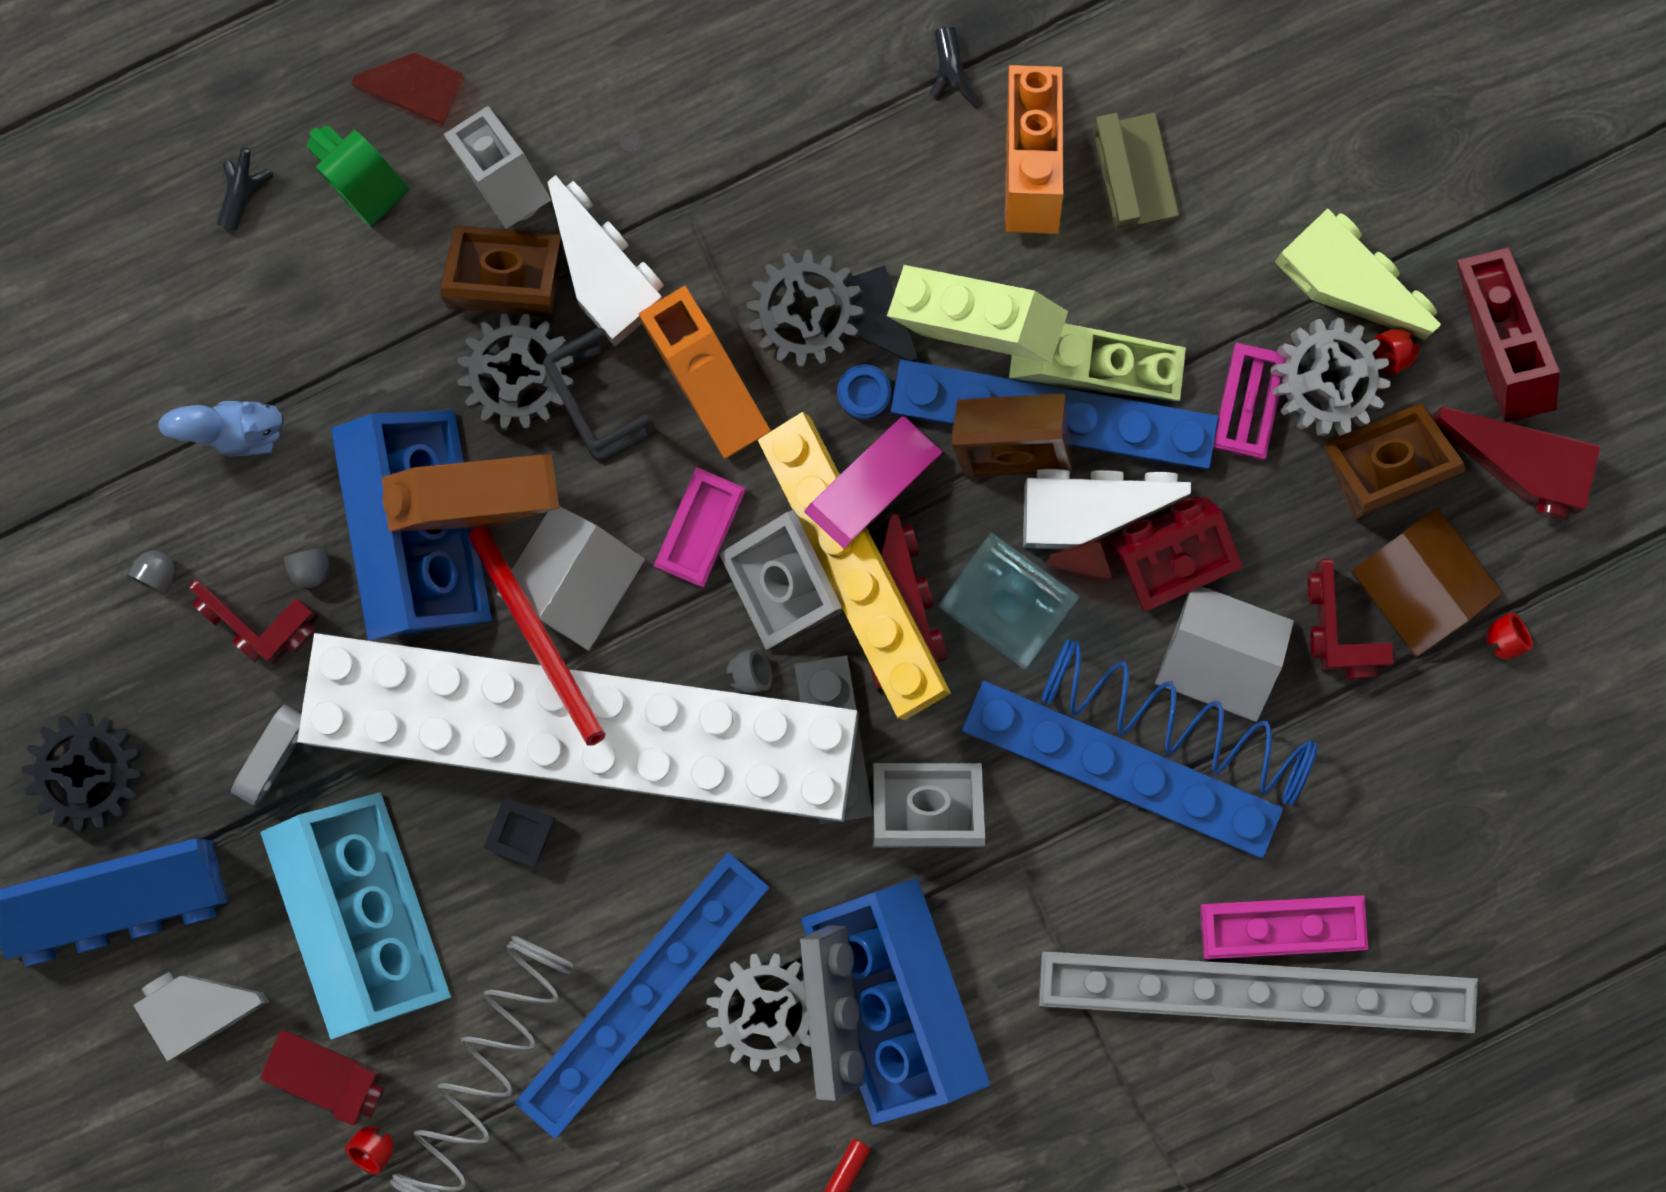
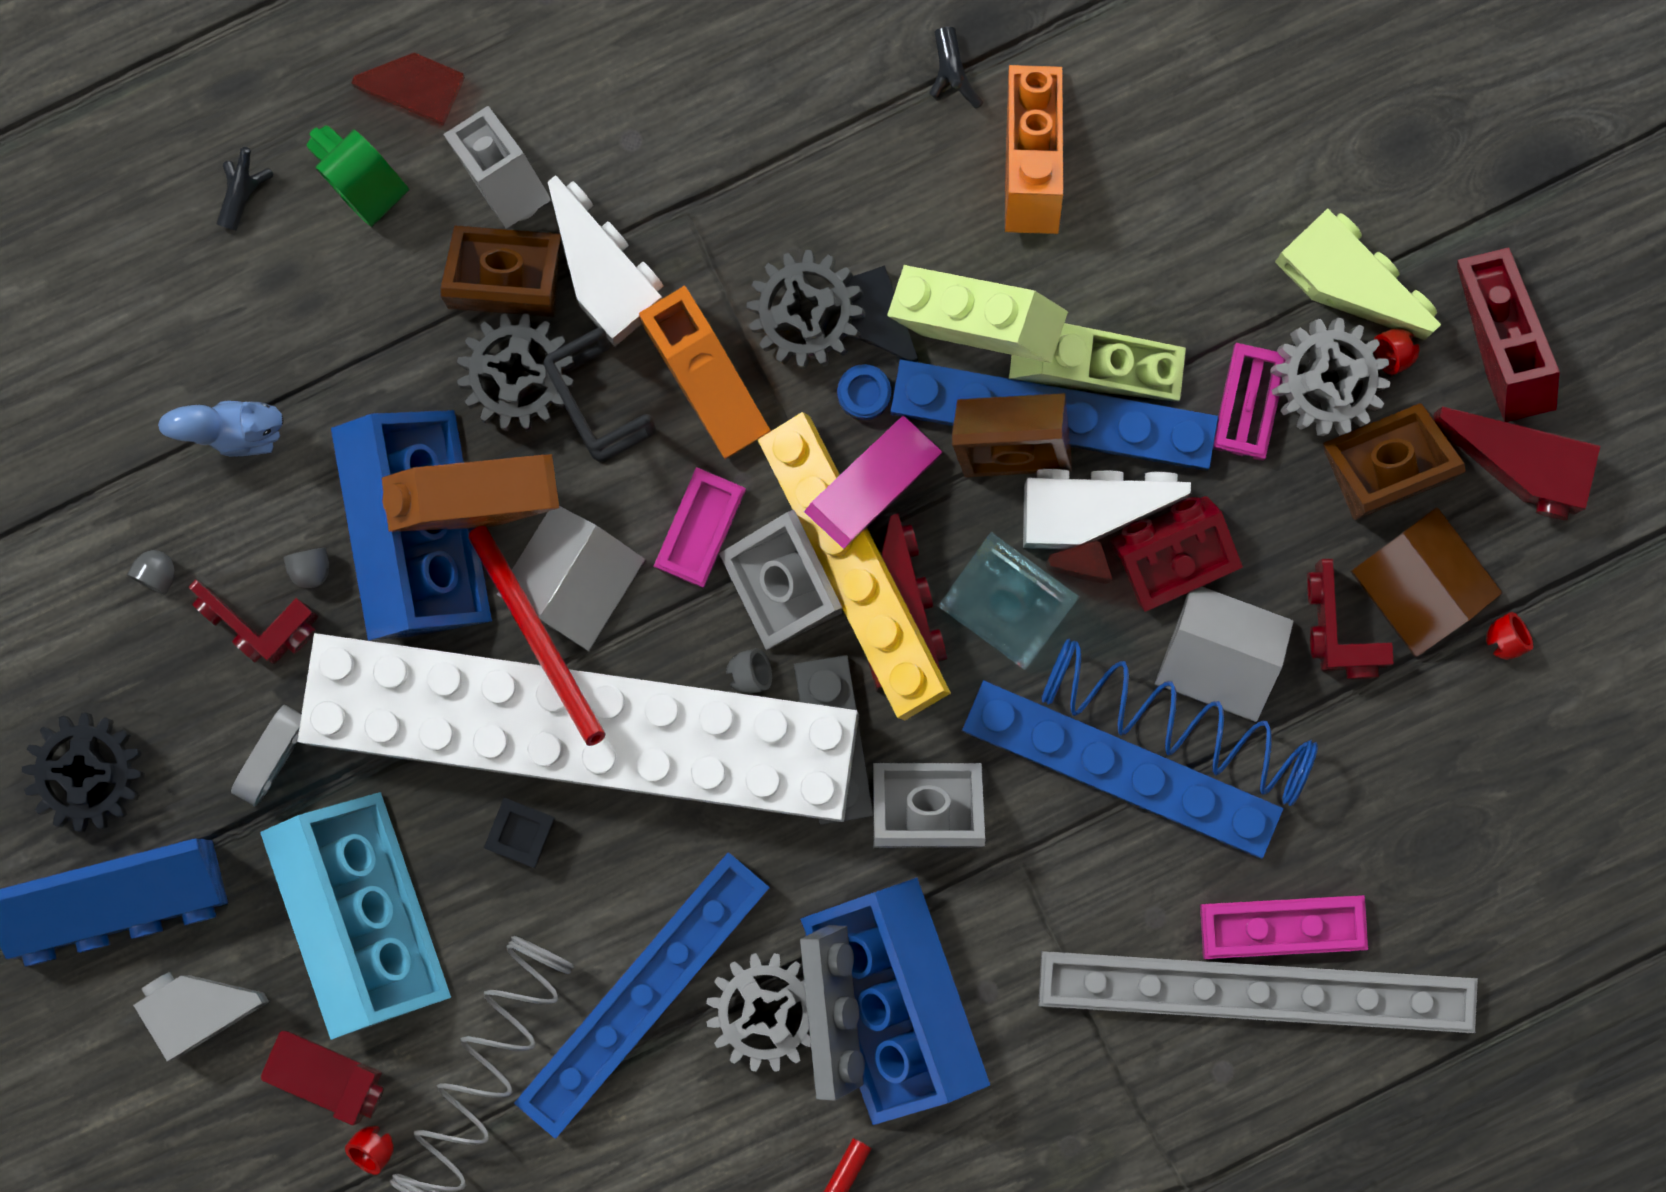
olive panel [1092,113,1179,231] -> none

